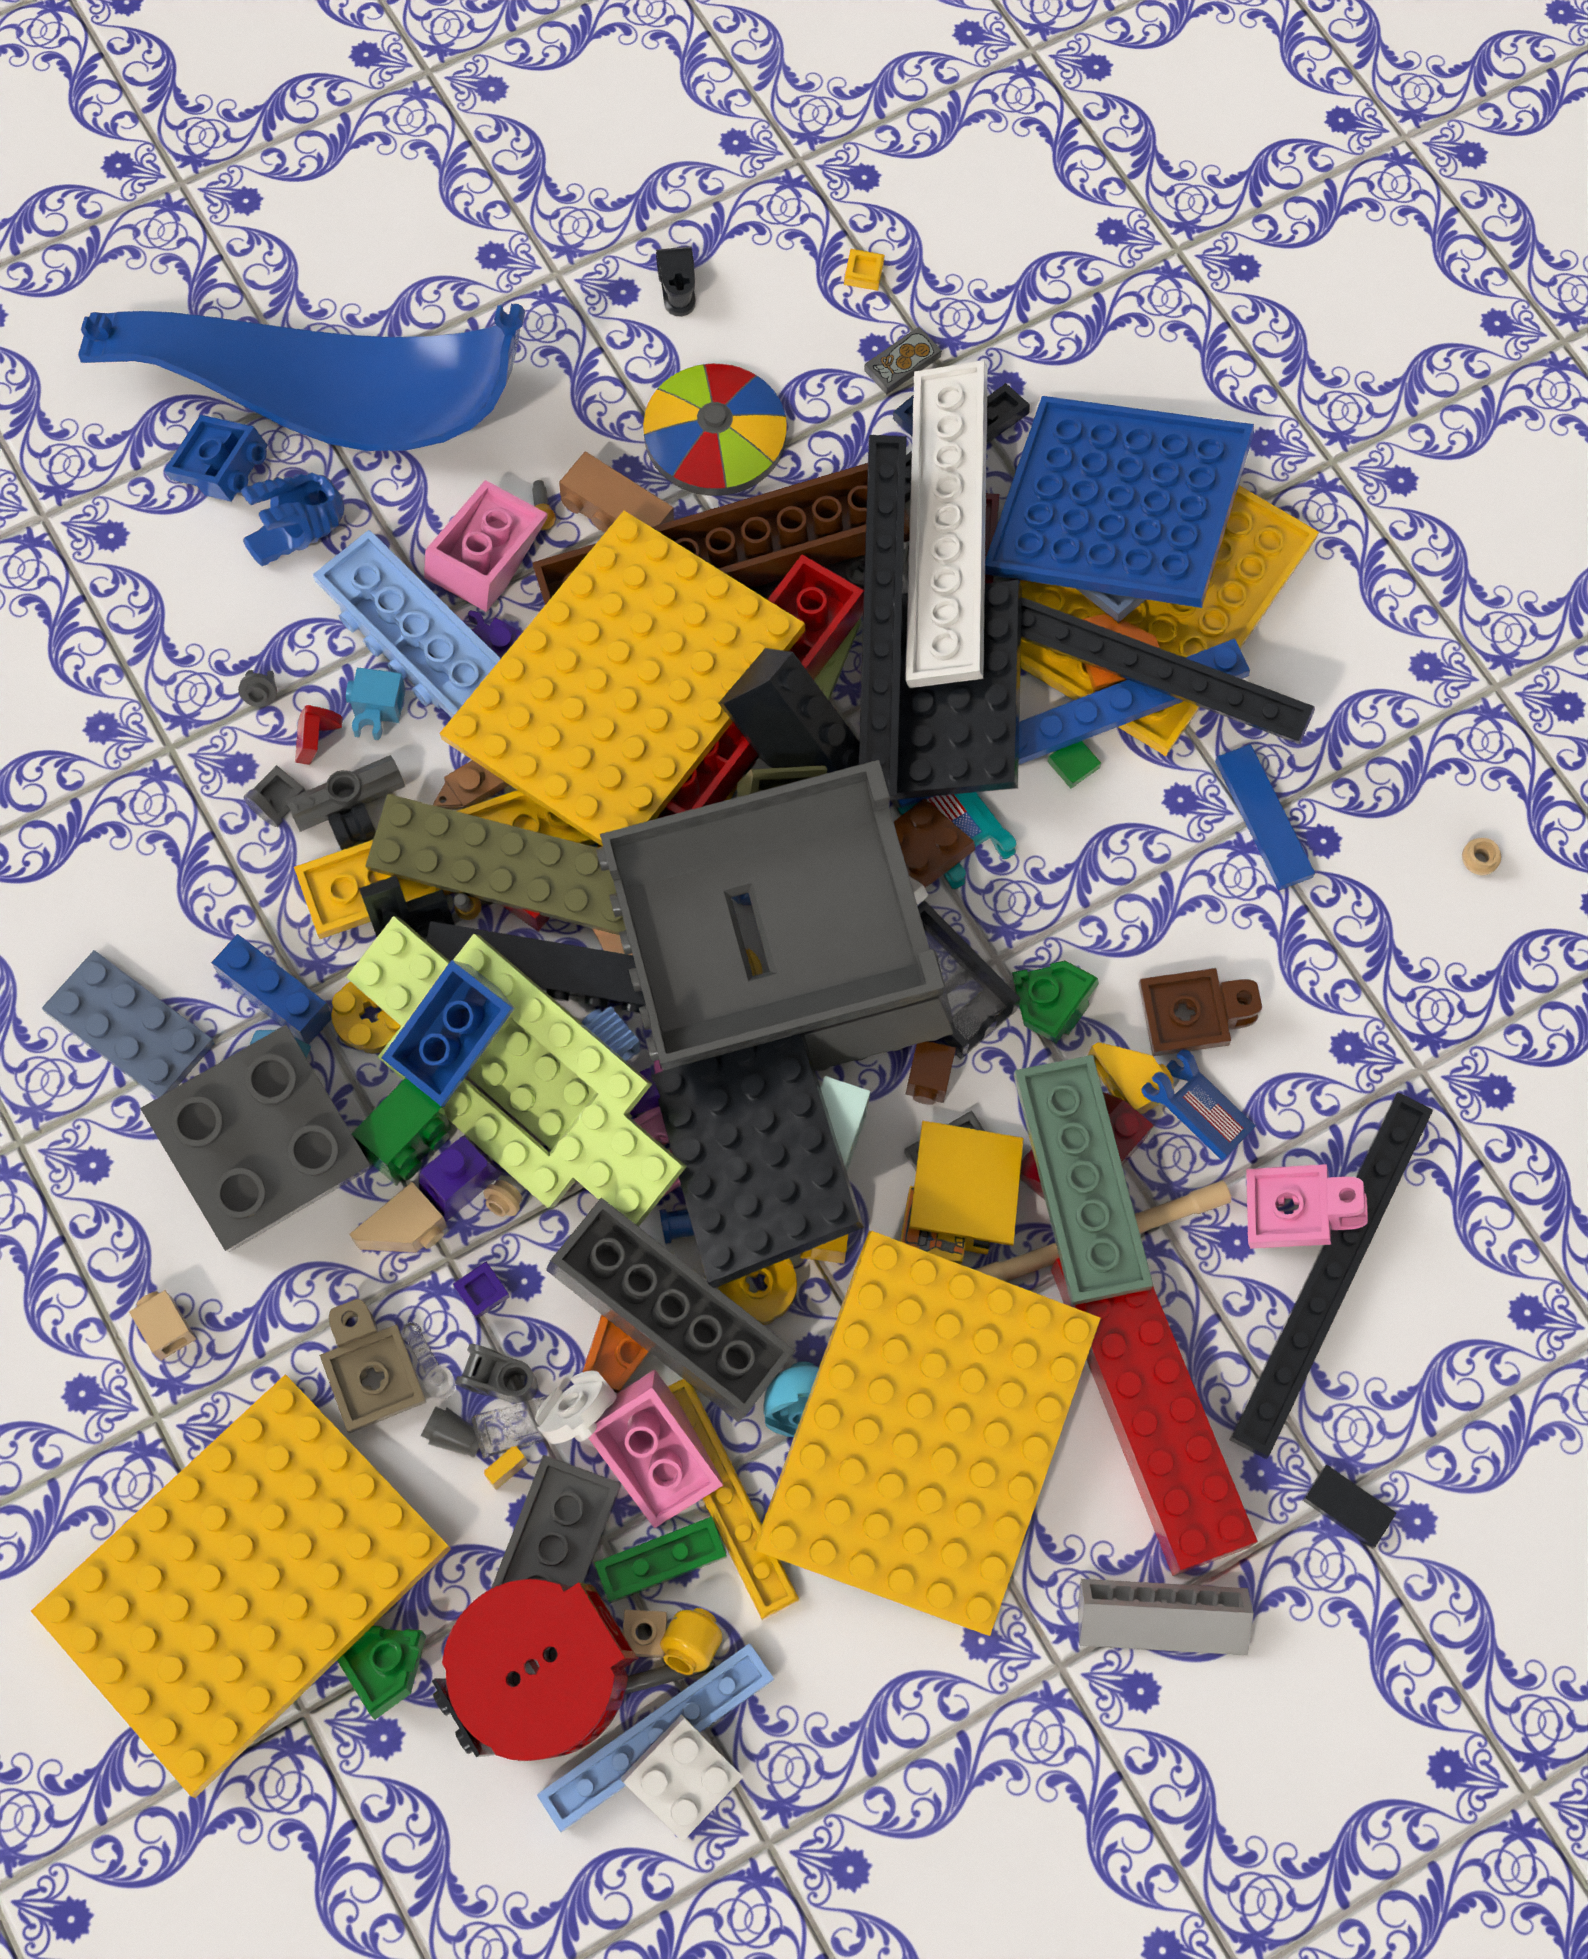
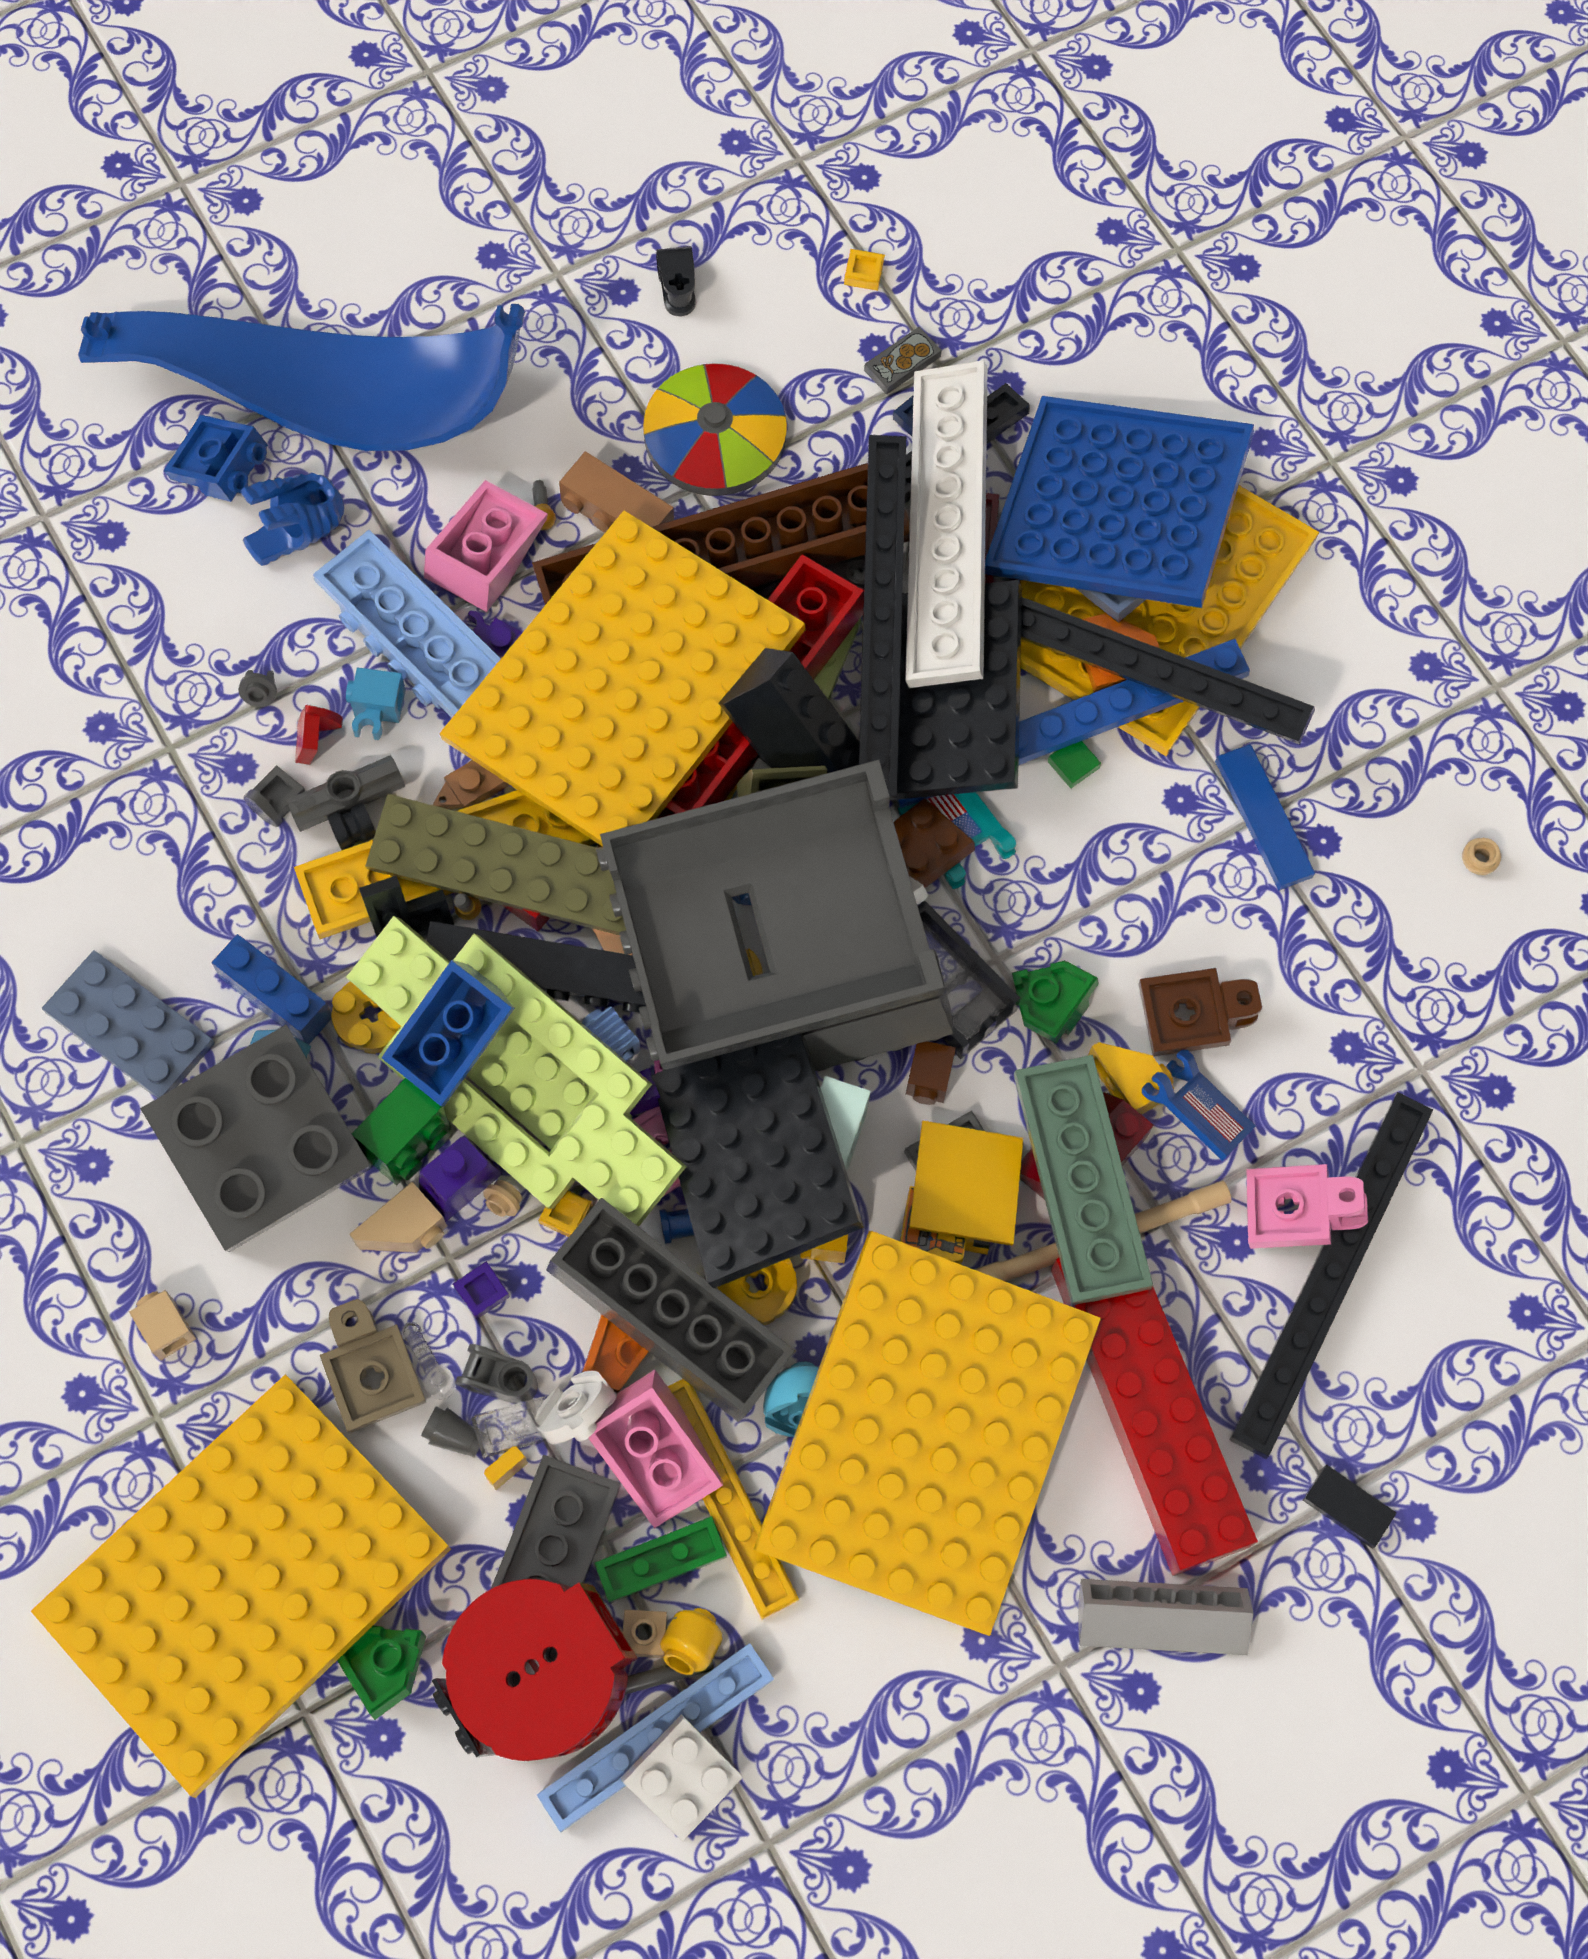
none -> yellow tile [538,1191,593,1237]

